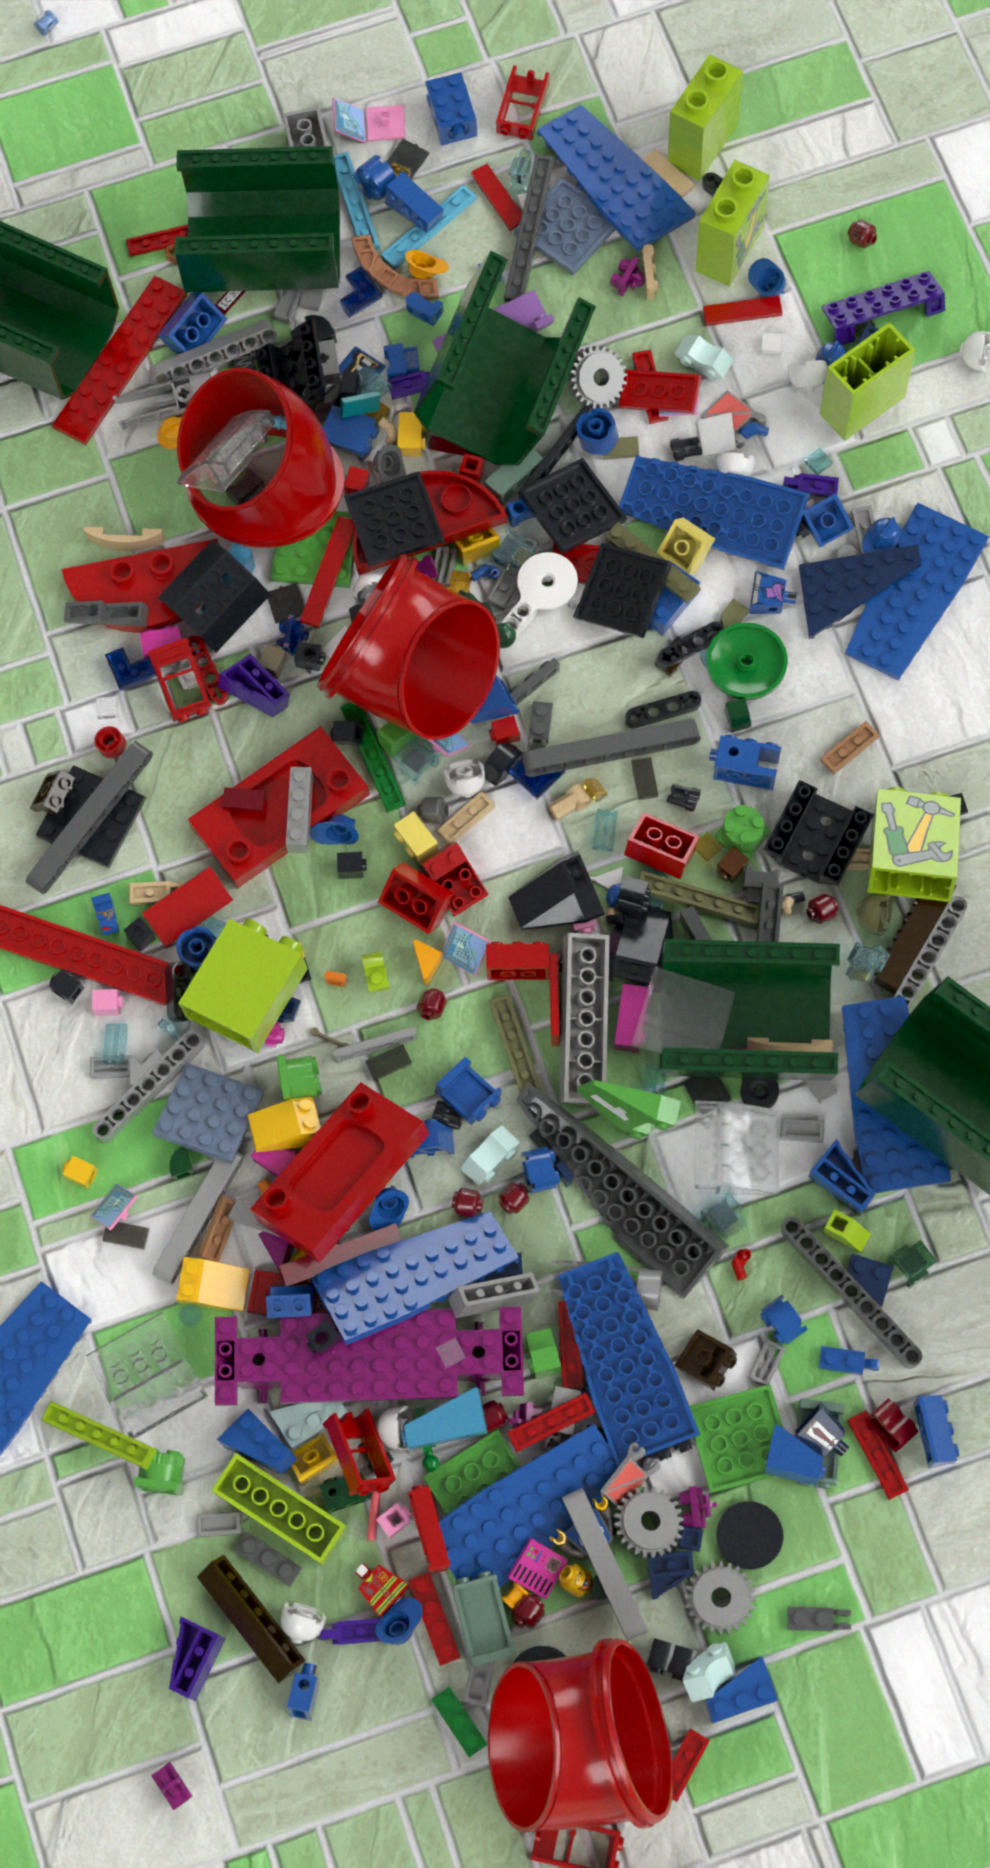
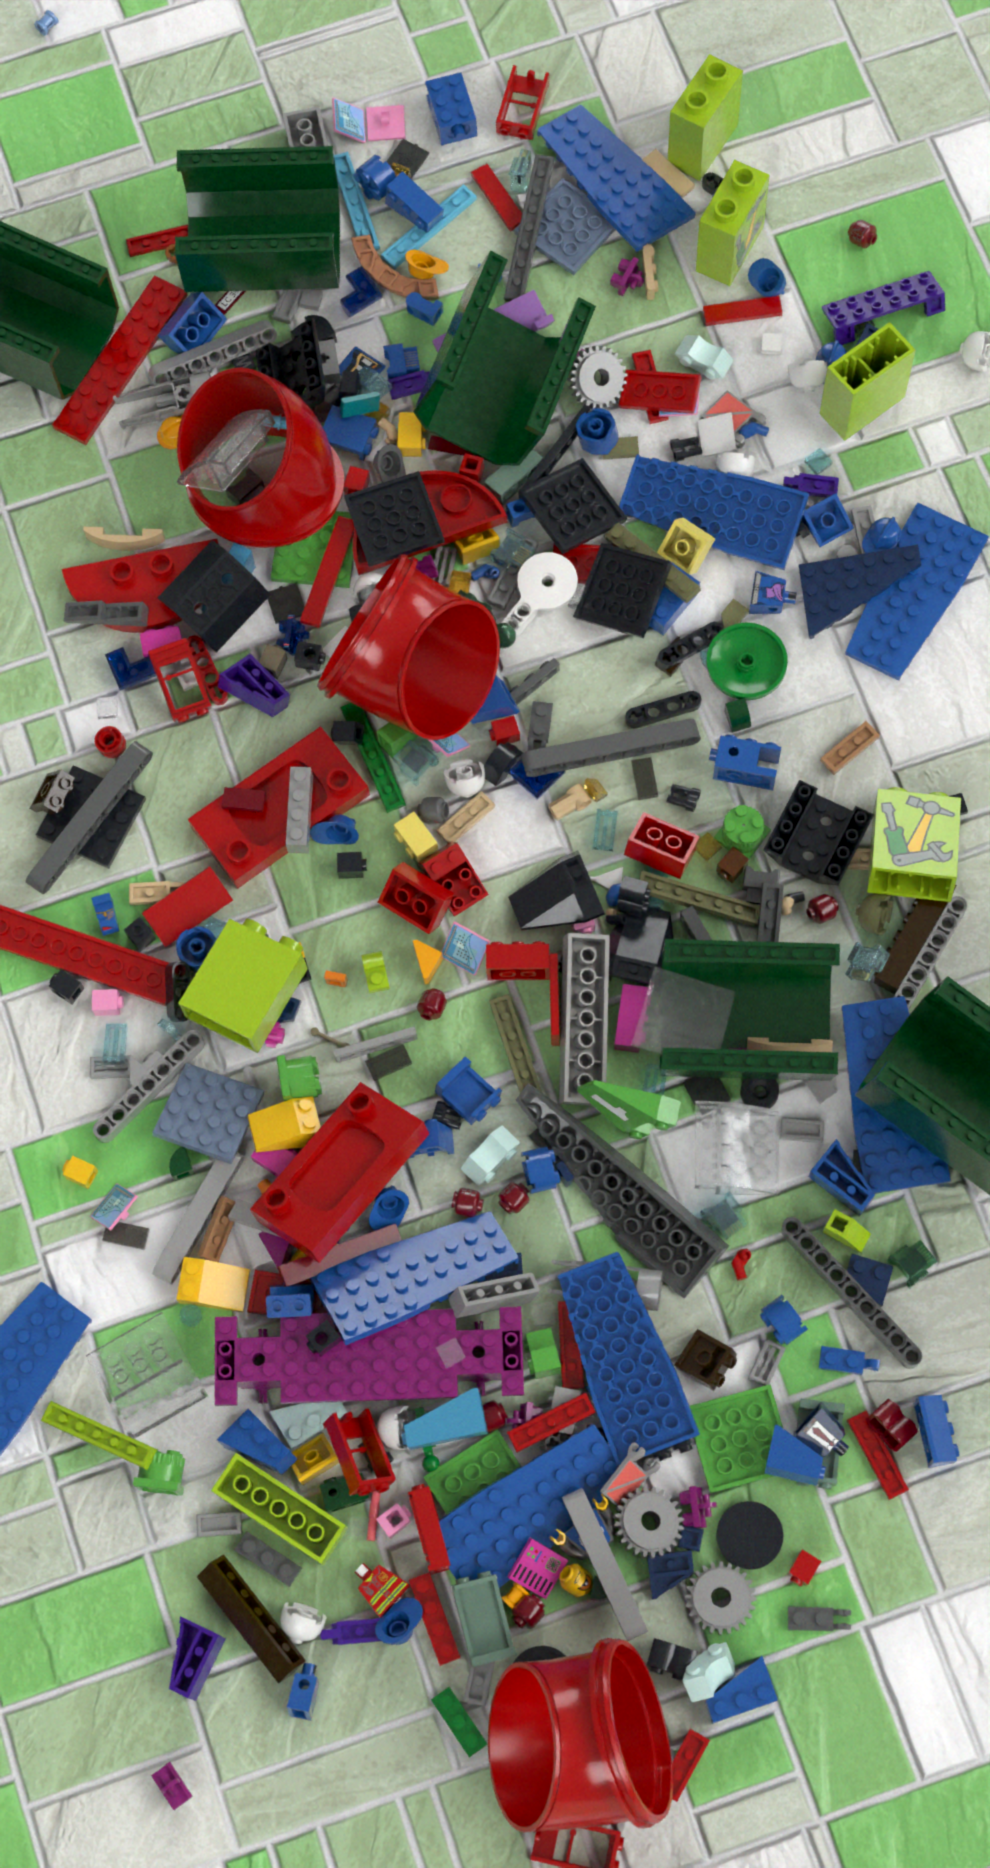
none -> red brick [787,1549,822,1587]

